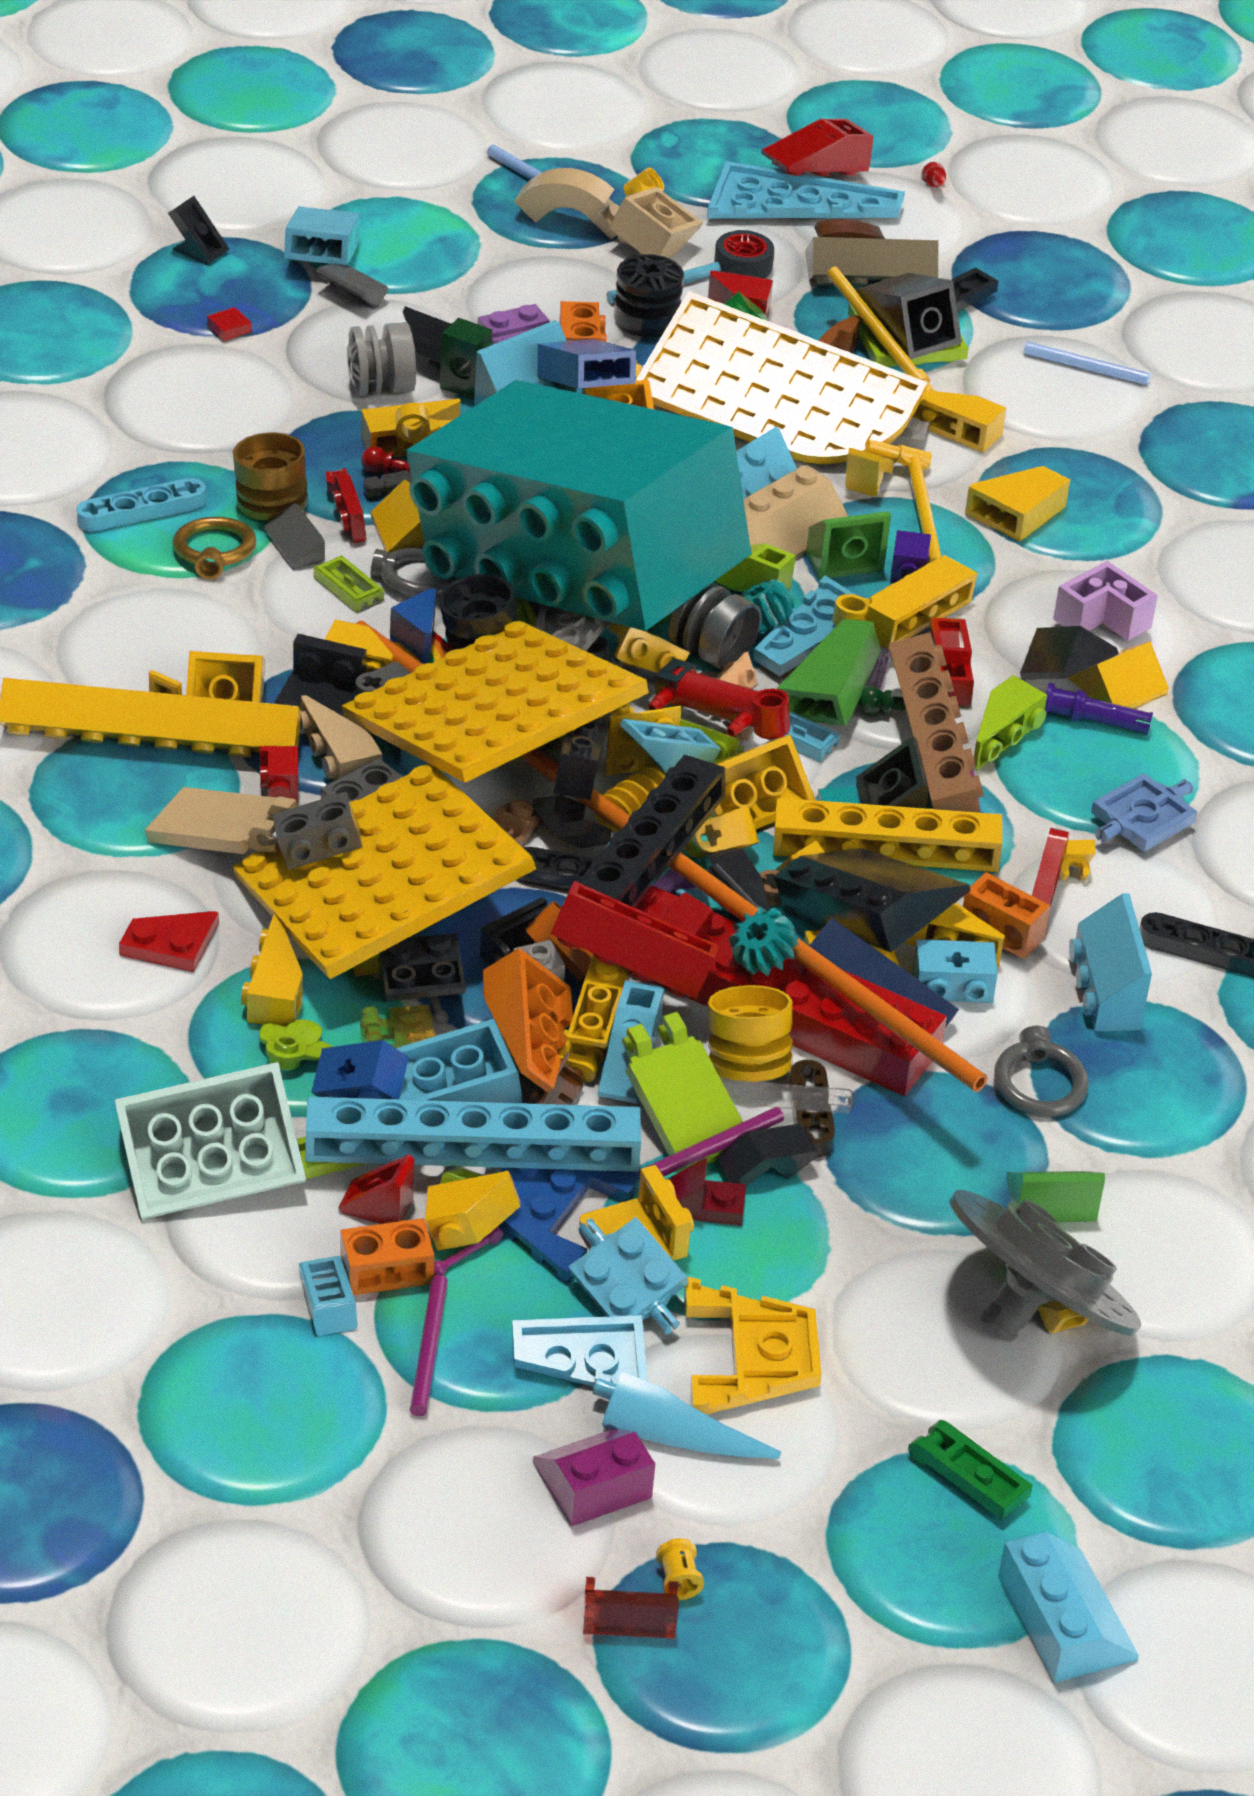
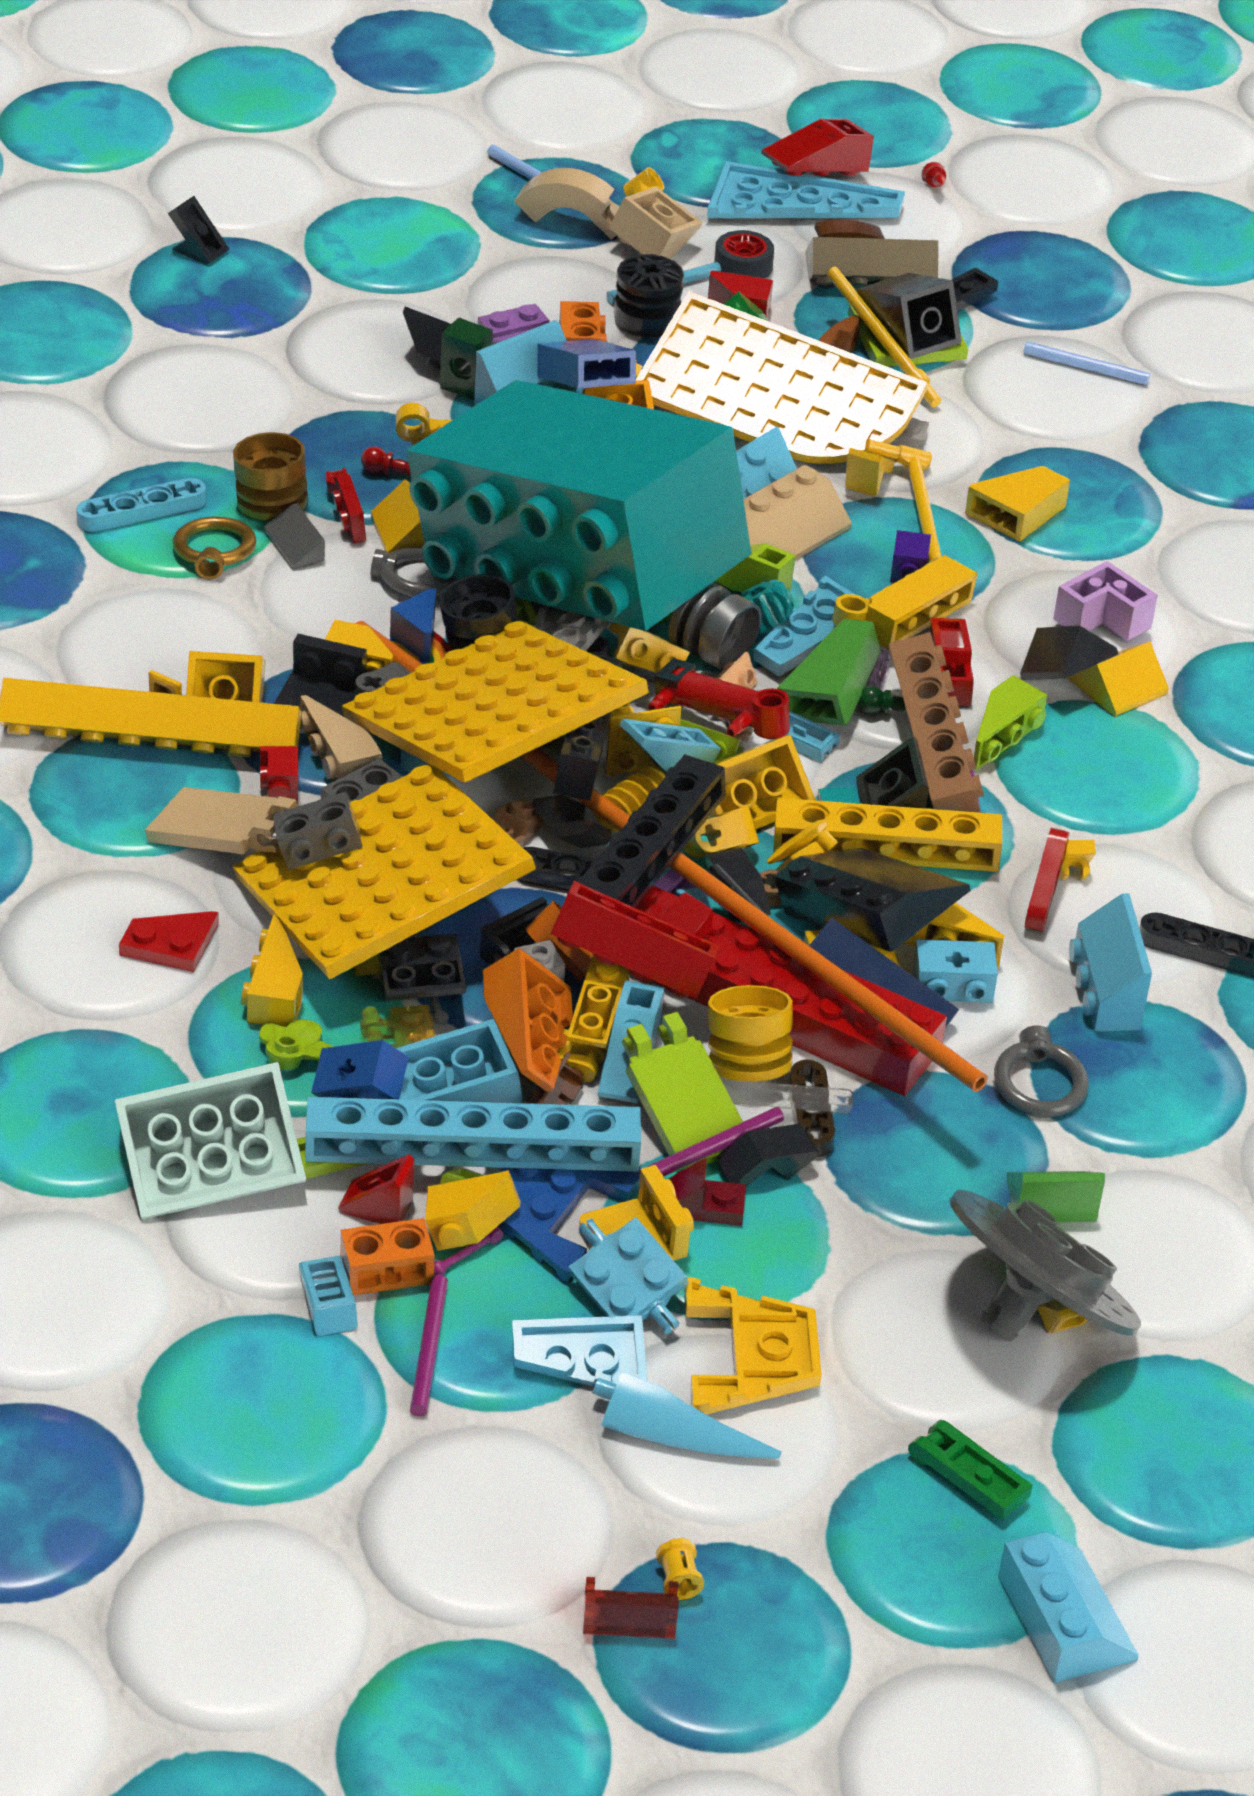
red tile [207,307,252,341] -> none
medium azure brick [284,206,360,266] -> none
lime tile [314,555,384,612] -> none
dark grey slope [316,264,388,308] -> none
light grey wheel [347,322,416,397] -> none
yellow slope [361,399,460,458] -> none
dark grey axle [363,471,412,498] -> none
magenta slope [533,1429,656,1526] -> none
teal gear [728,906,799,976] -> none
bright green slope [806,511,891,579] -> none
yellow slope [912,390,1006,453] -> none
orange brick [963,872,1051,959] -> none
dark purple pin [1045,682,1153,735] -> none
medium blue plate [1091,773,1198,852] -> none
none -> yellow bar [767,820,838,865]

